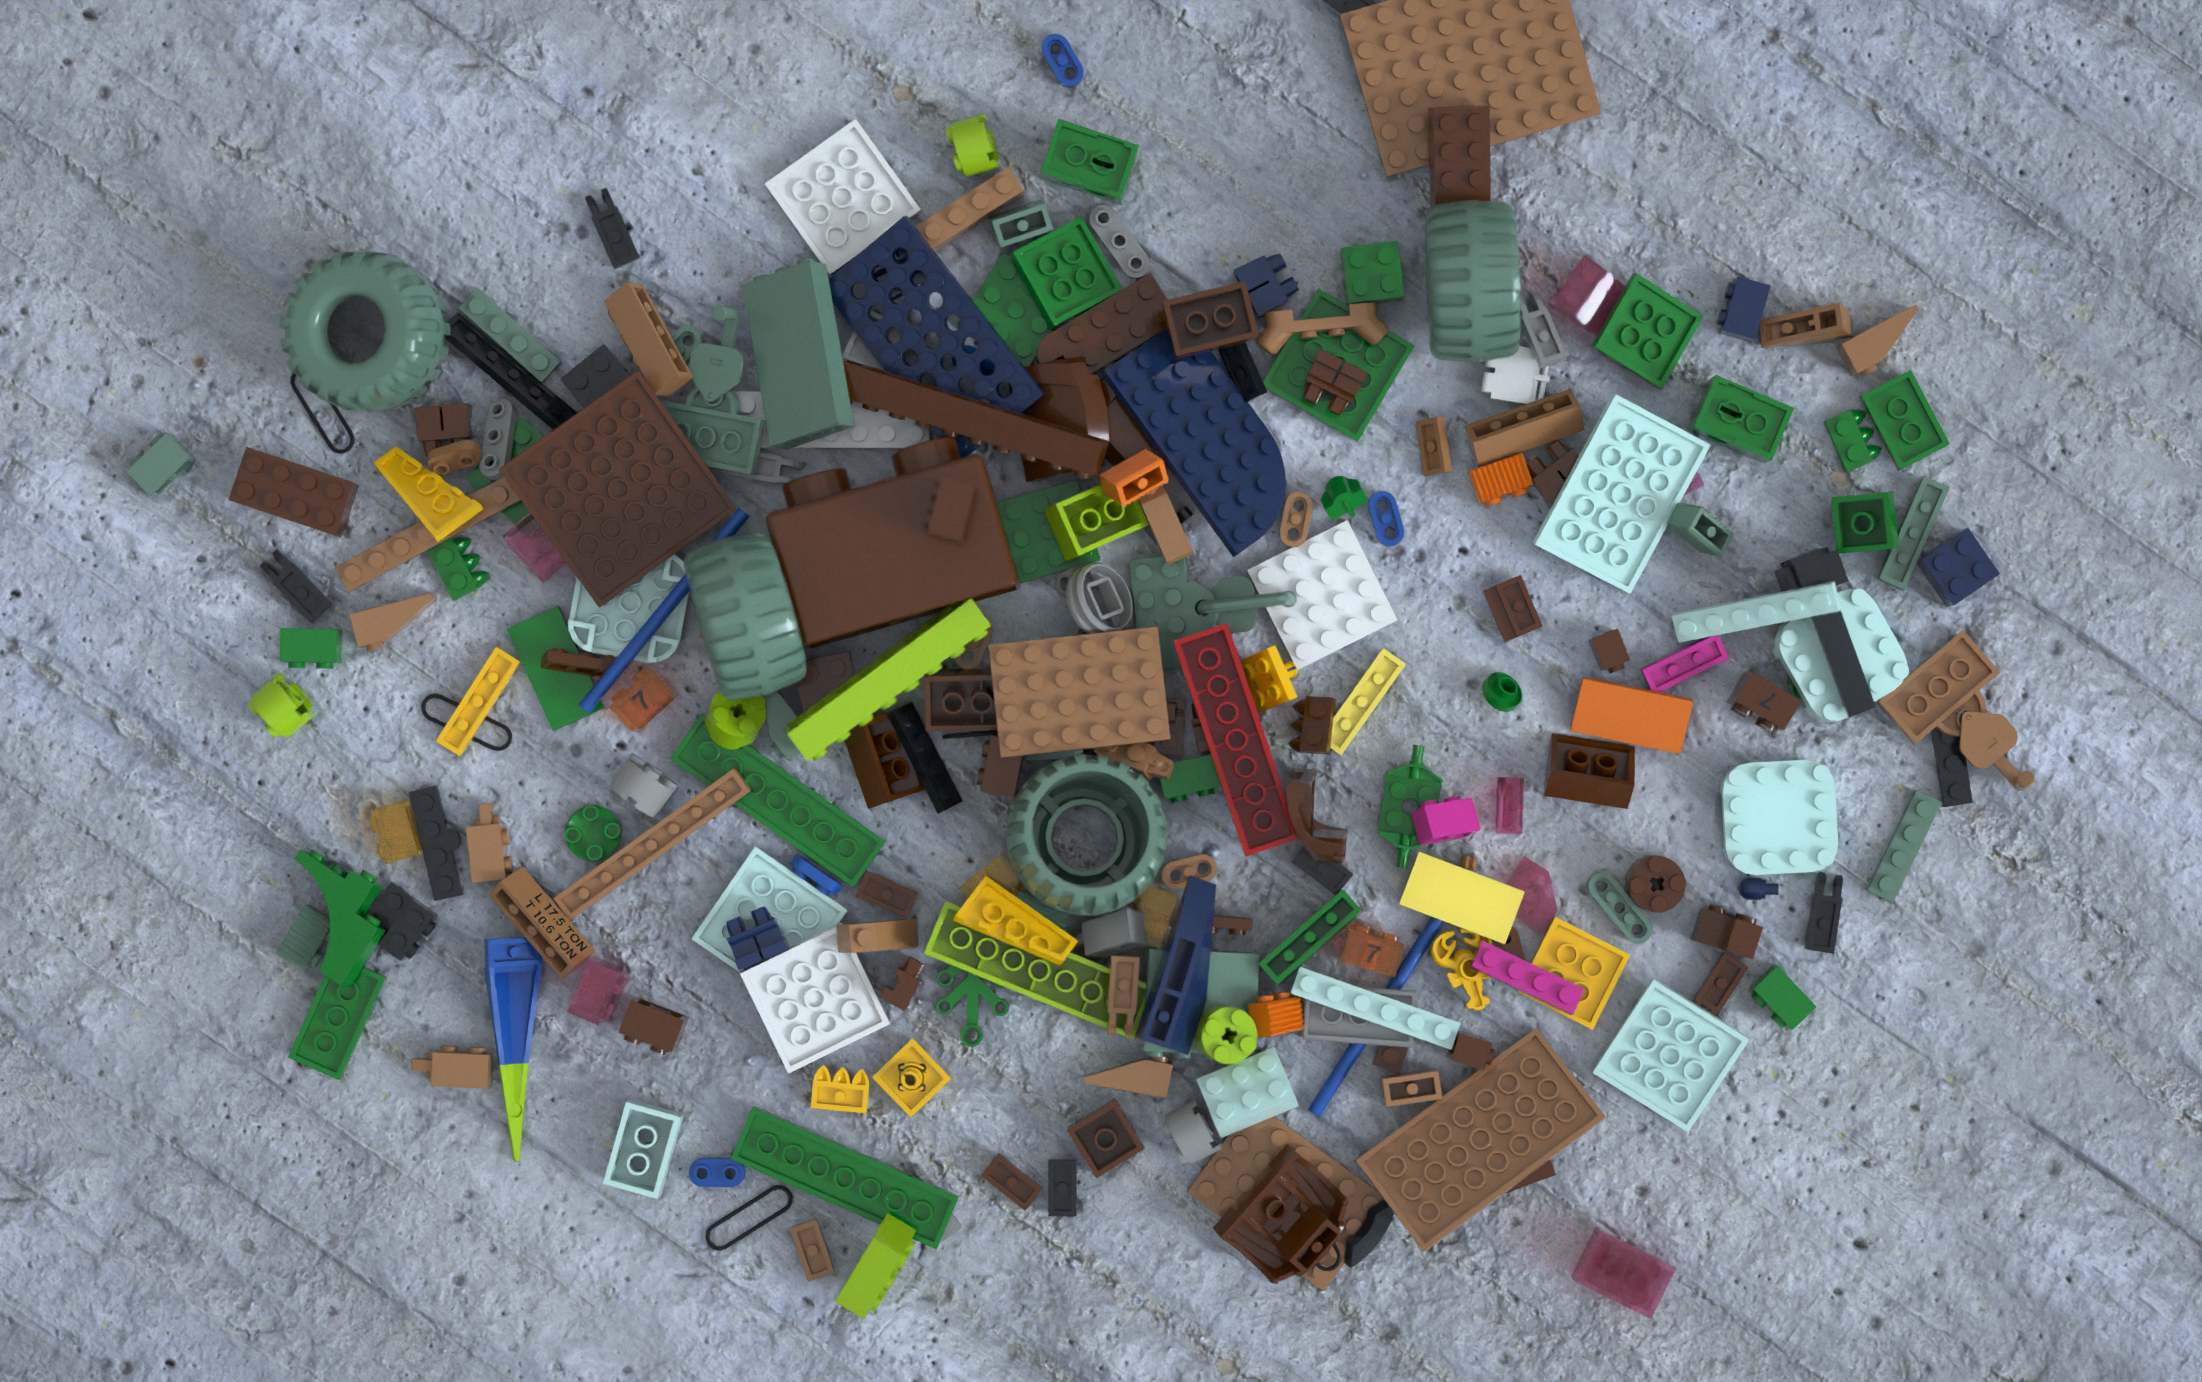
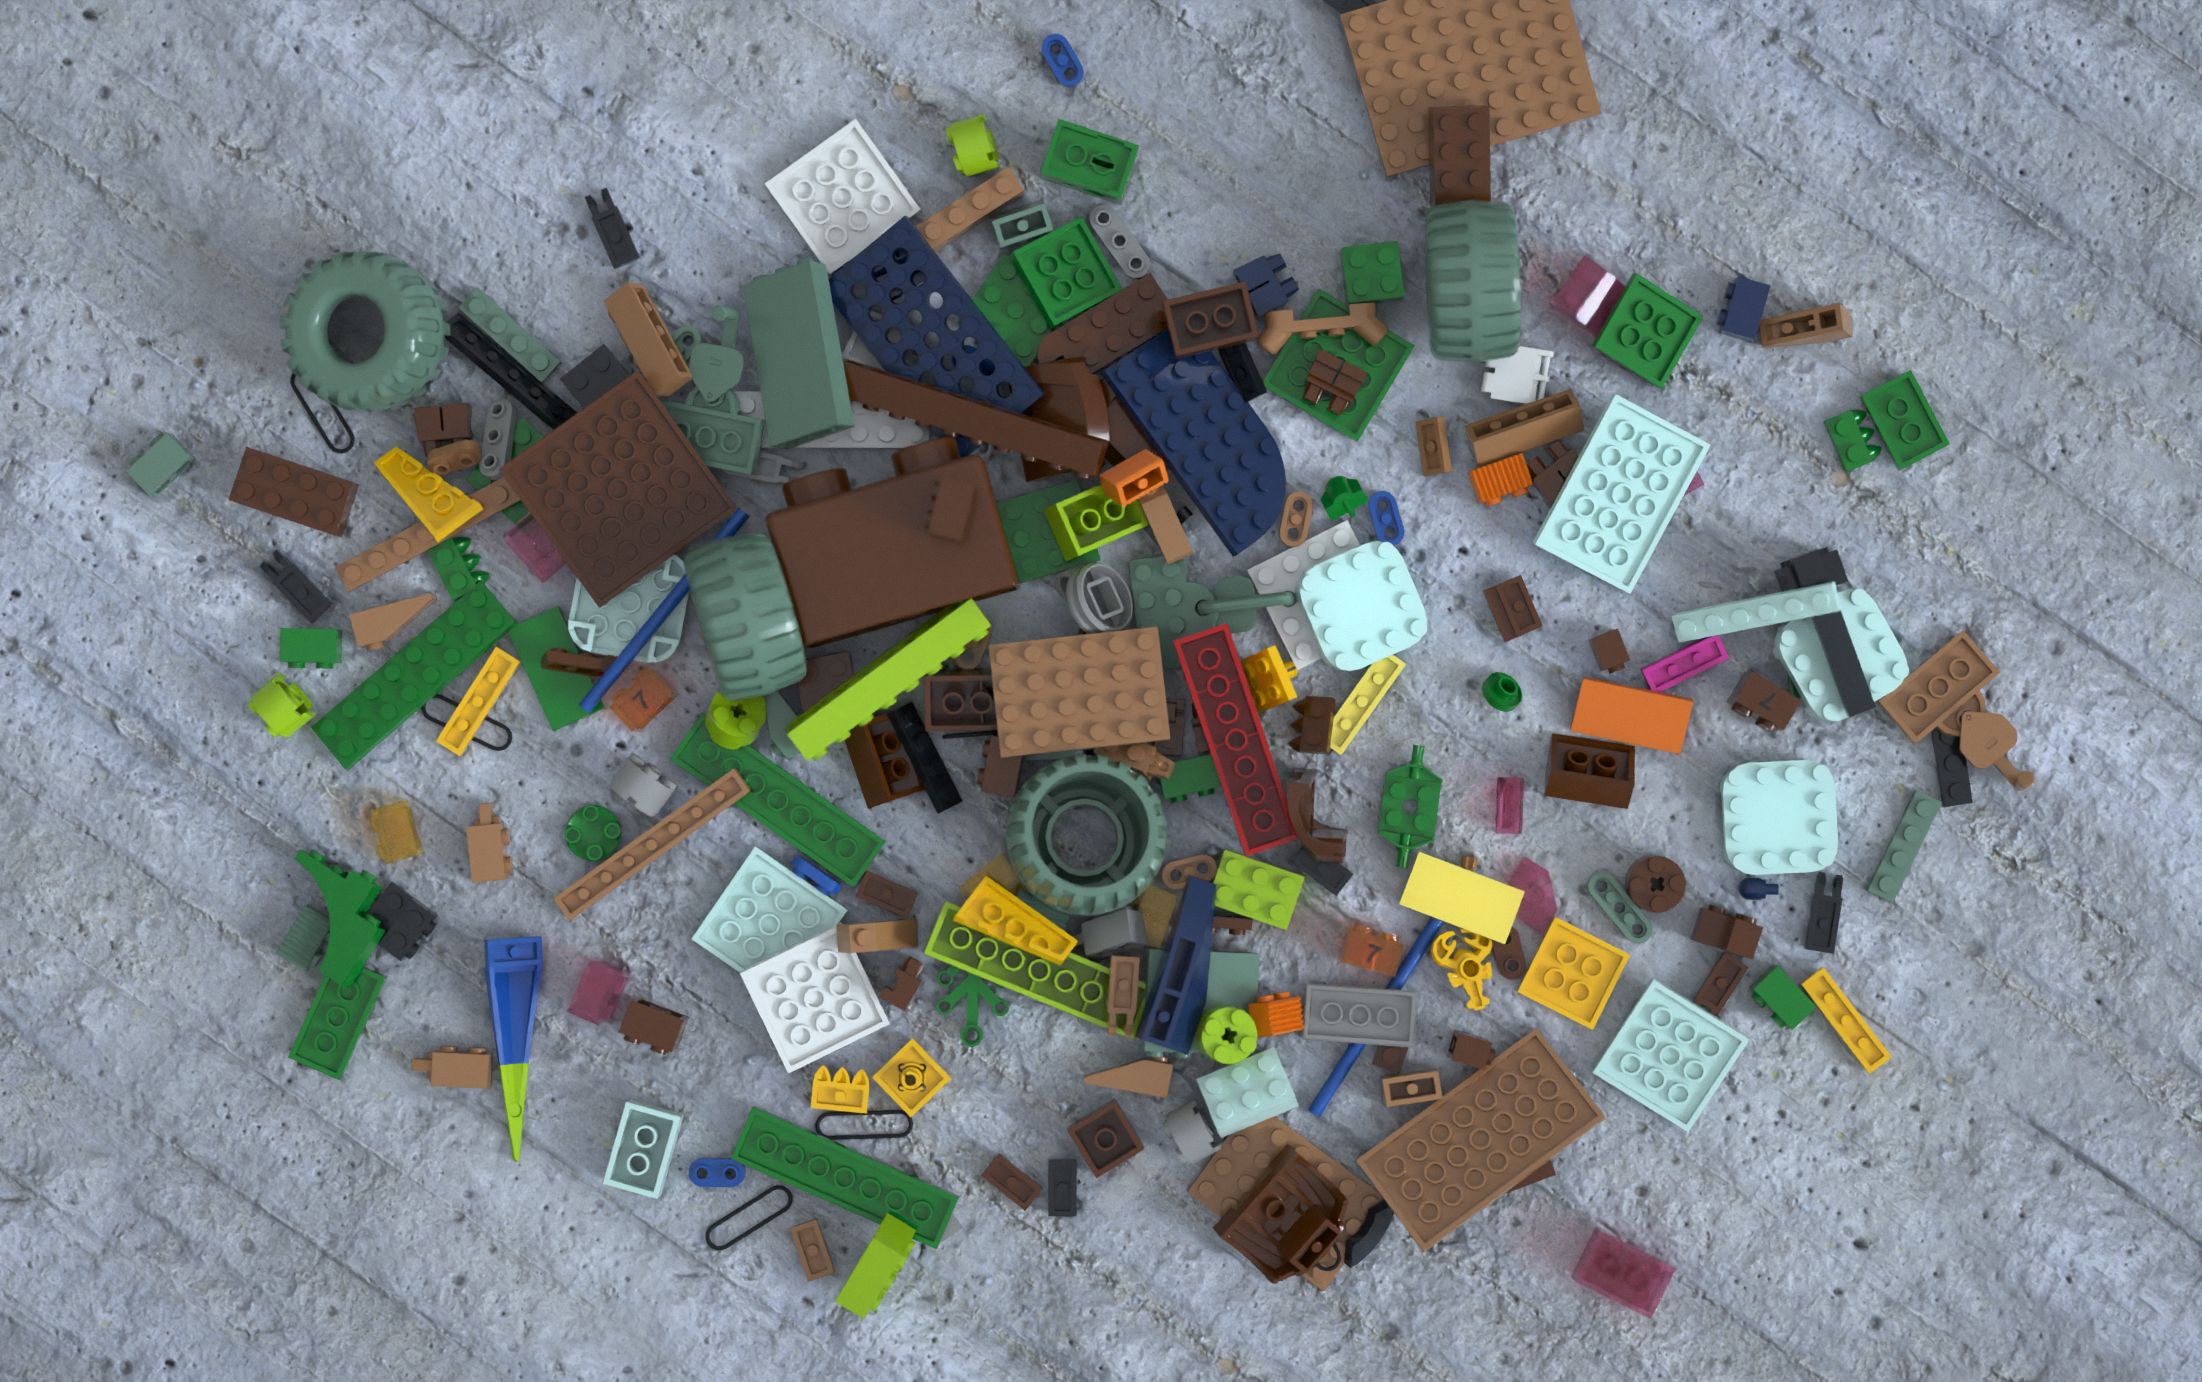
black hinge [409,786,463,901] -> none
medium nougat brick [489,866,595,979] -> none
dark blue hips [726,906,789,971] -> none
green brick [1258,889,1362,987] -> none
light aqua plate [1291,967,1461,1050] -> none
dark pink brick [1411,796,1481,846] -> none
dark pink plate [1470,941,1584,1015] -> none
light grey hinge [1520,292,1567,368] -> none
sand green brick [1667,502,1733,557] -> none
green piece [1687,375,1794,463] -> none
green brick [1831,491,1899,554] -> none
medium nougat slope [1837,305,1918,377] -> none
sand green plate [1877,476,1950,590] -> none
dark blue brick [1917,528,2000,607] -> none
none -> green plate [311,581,518,770]
none -> black piece [815,1110,913,1140]
none -> lime brick [1212,849,1305,930]
none -> light aqua plate [1295,541,1427,672]
none -> yellow plate [1799,967,1892,1074]

